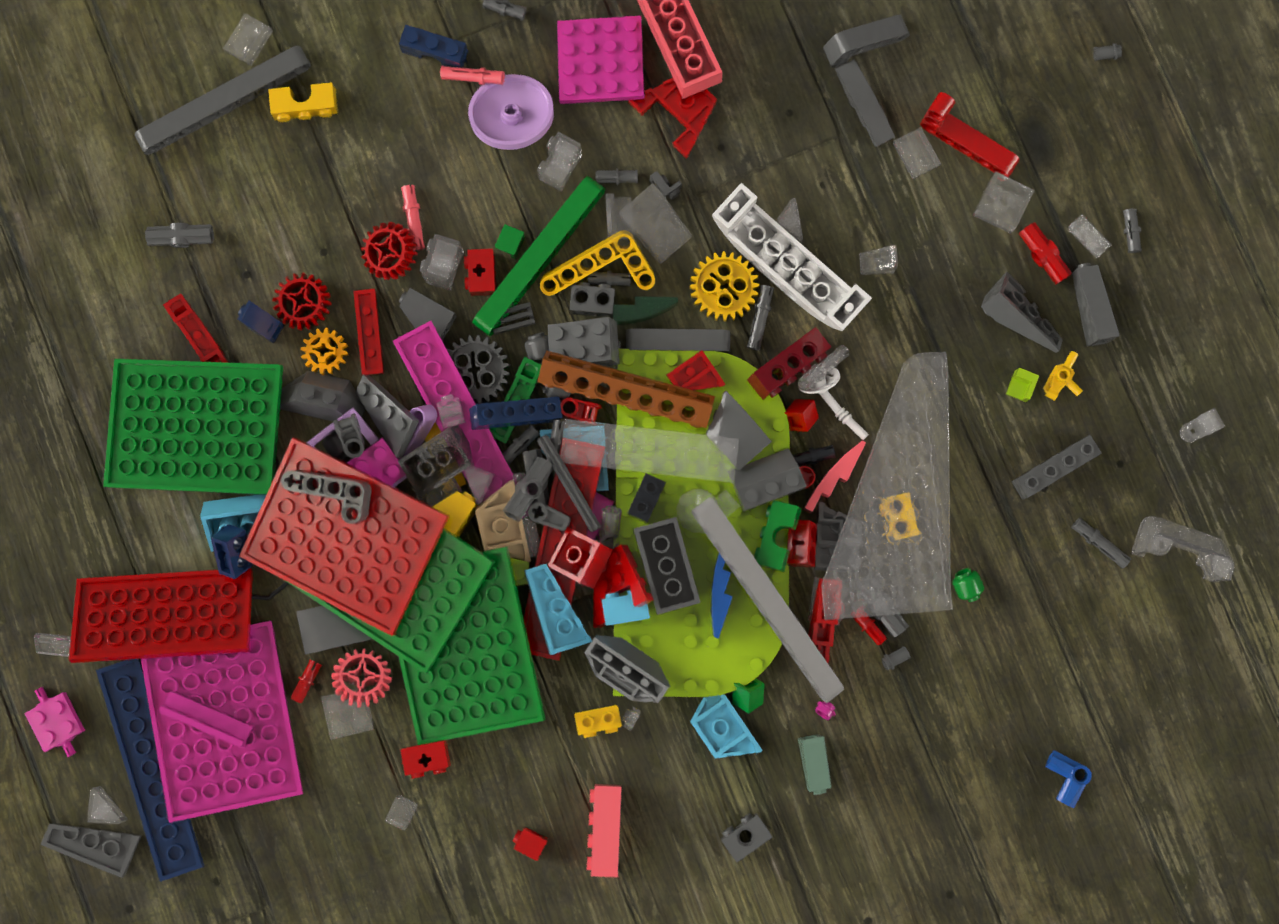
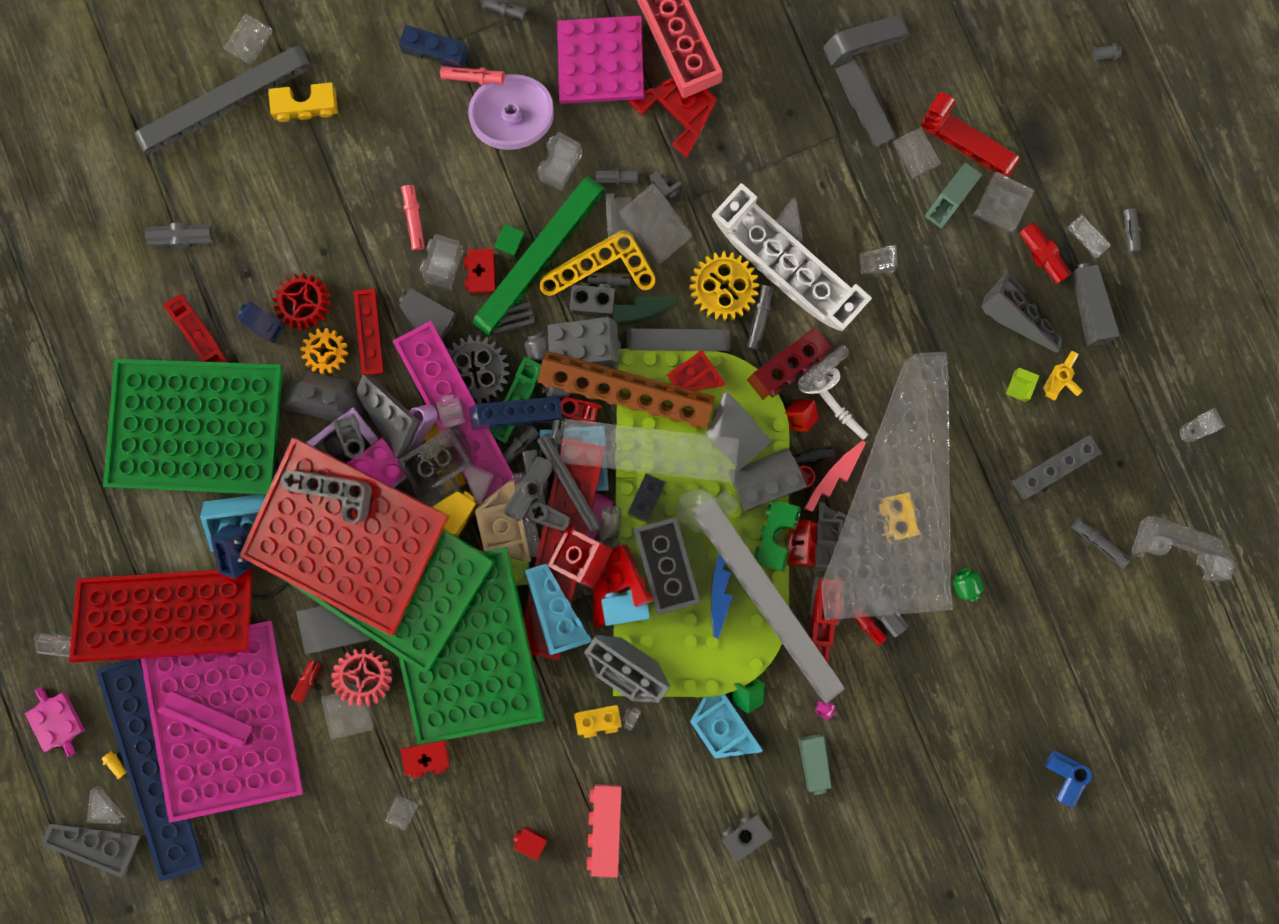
red gear [360,222,418,280] -> none
dark grey pin [881,646,911,670] -> none
none -> yellow pin [102,751,127,779]
none -> sand green slope [925,162,982,229]

